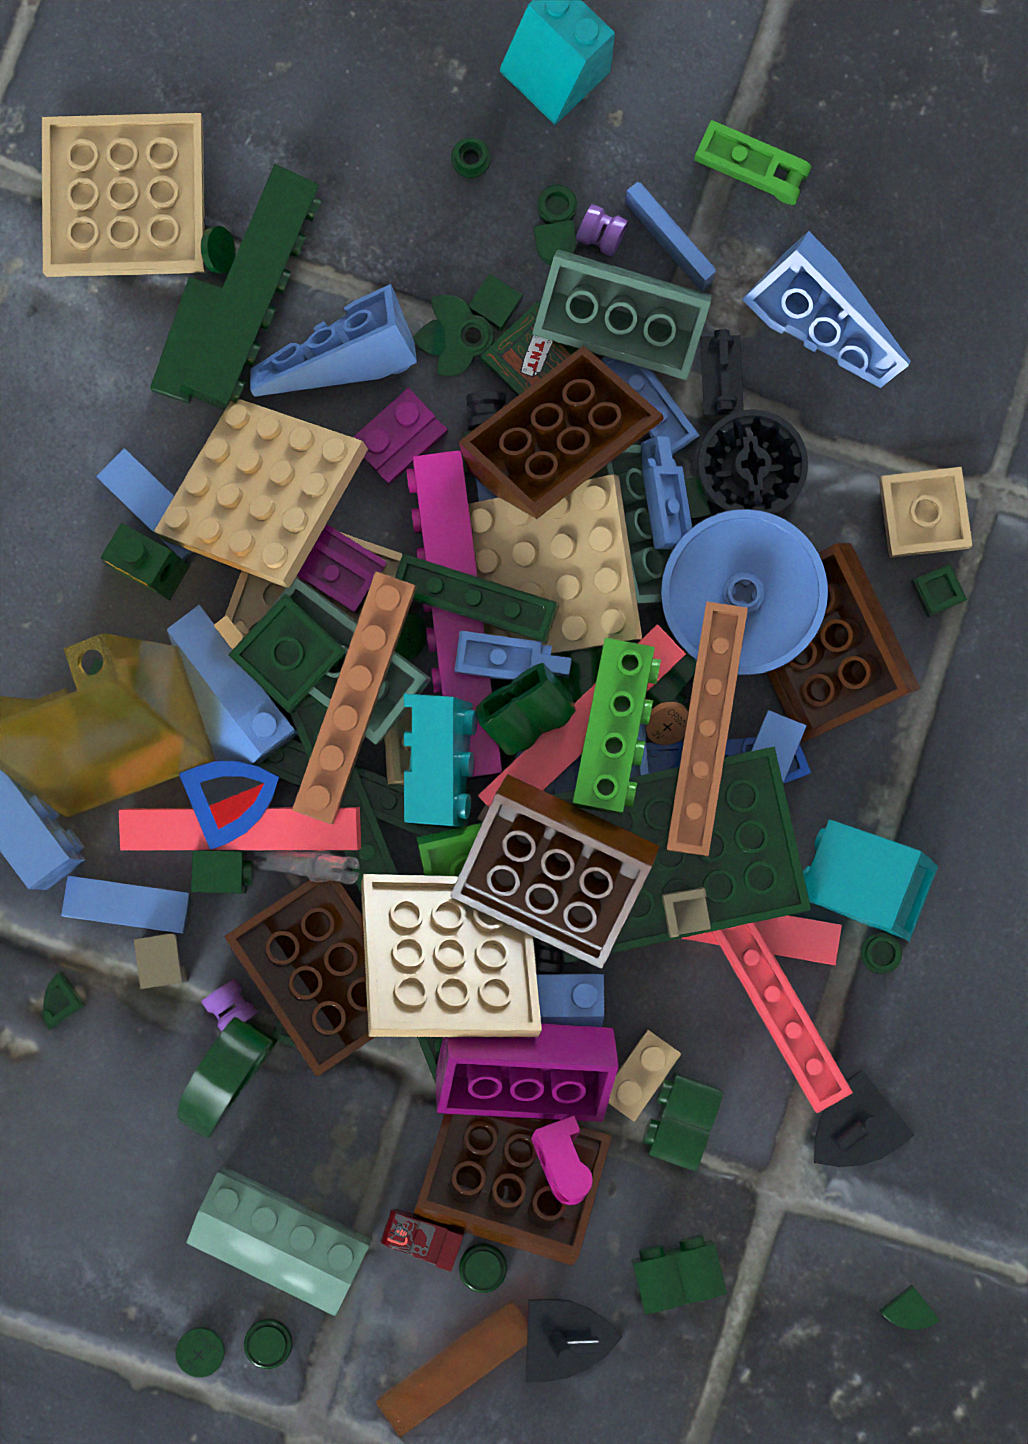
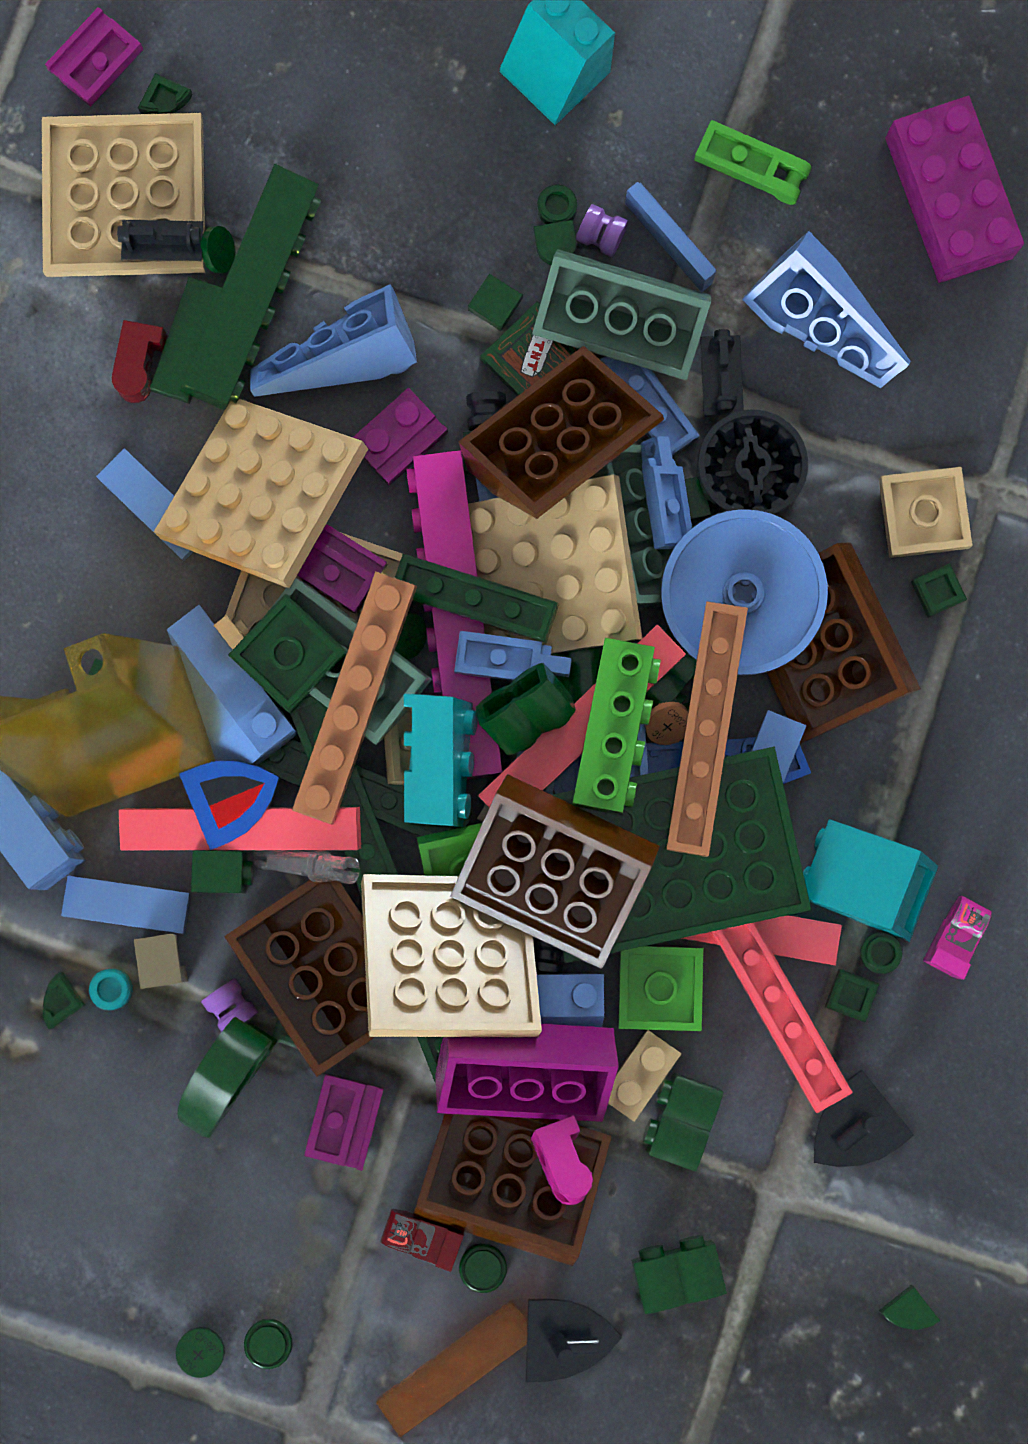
dark green torso [101,523,190,601] -> none
sand green slope [186,1166,372,1316] -> none
dark green plate [413,295,493,376] -> none
dark green plate [451,138,491,178] -> none
dark tan panel [661,887,711,938] -> none
none -> magenta plate [45,7,143,107]
none -> teal tile [89,968,133,1010]
none -> dark red leg [112,320,168,403]
none -> black hinge [117,220,203,262]
none -> dark green tile [138,73,193,114]
none -> magenta plate [304,1073,384,1171]
none -> bright green plate [618,946,704,1031]
none -> dark green tile [825,969,879,1022]
none -> magenta brick [885,96,1025,283]
none -> dark pink leg [923,895,992,980]

